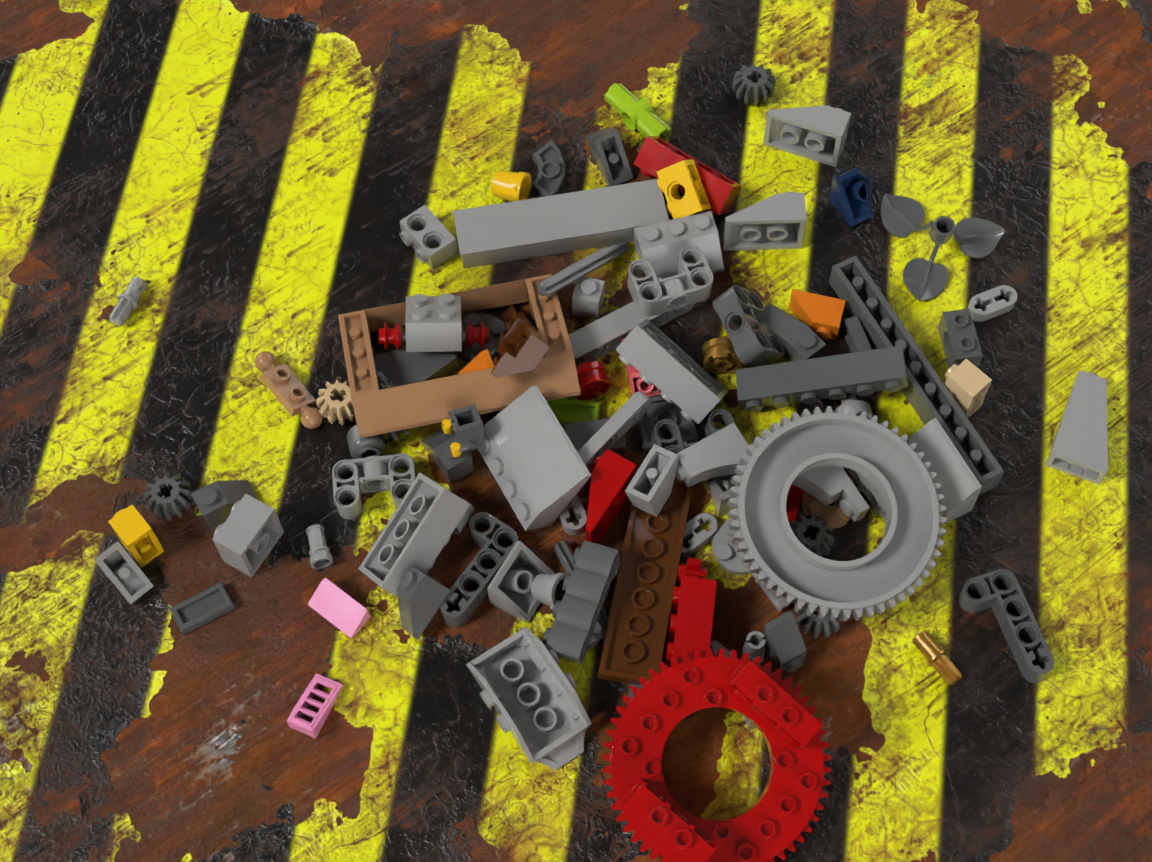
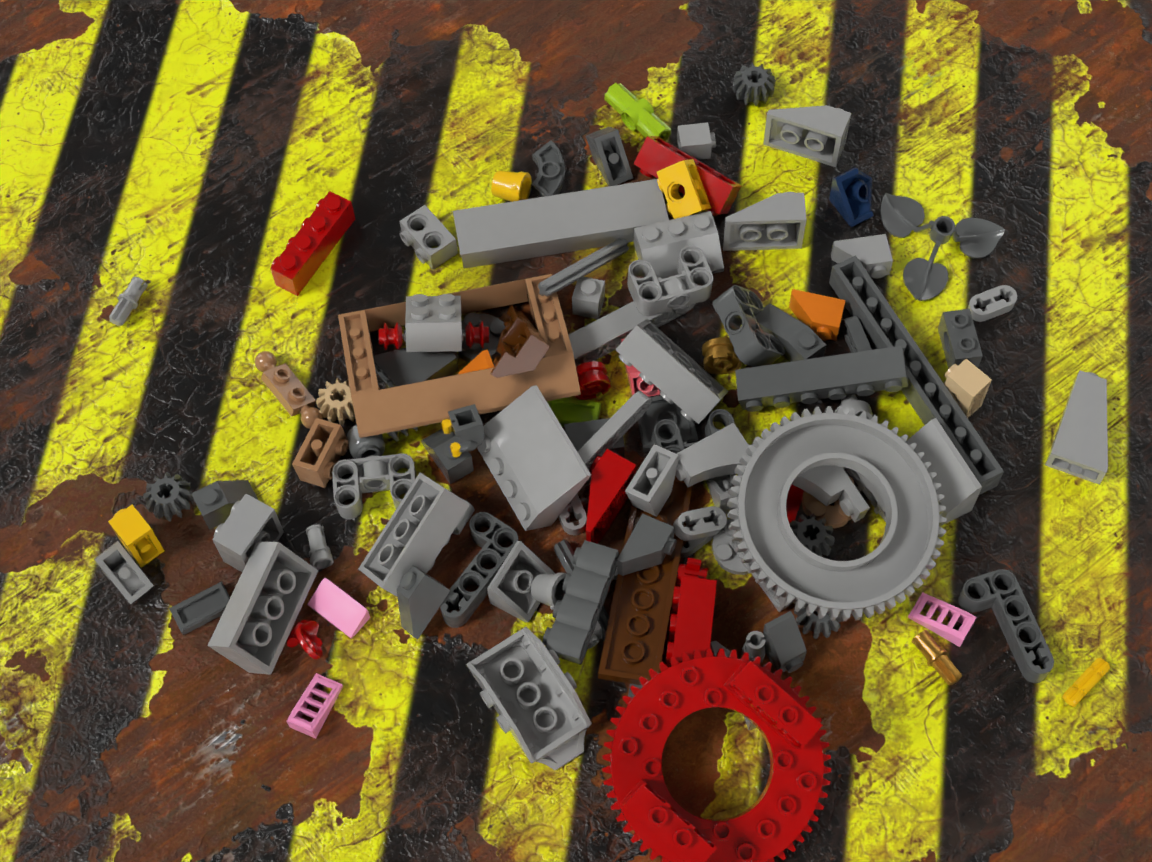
none -> light grey brick [207,542,318,675]
none -> red brick [270,191,355,296]
none -> red piece [286,620,323,660]
none -> medium nougat brick [292,418,348,488]
none -> dark grey slope [617,514,677,576]
none -> light grey beam [673,506,727,541]
none -> light grey brick [677,122,716,160]
none -> light grey slope [831,234,893,279]
none -> bright pink slope [908,592,977,647]
none -> yellow axle [1062,657,1110,707]

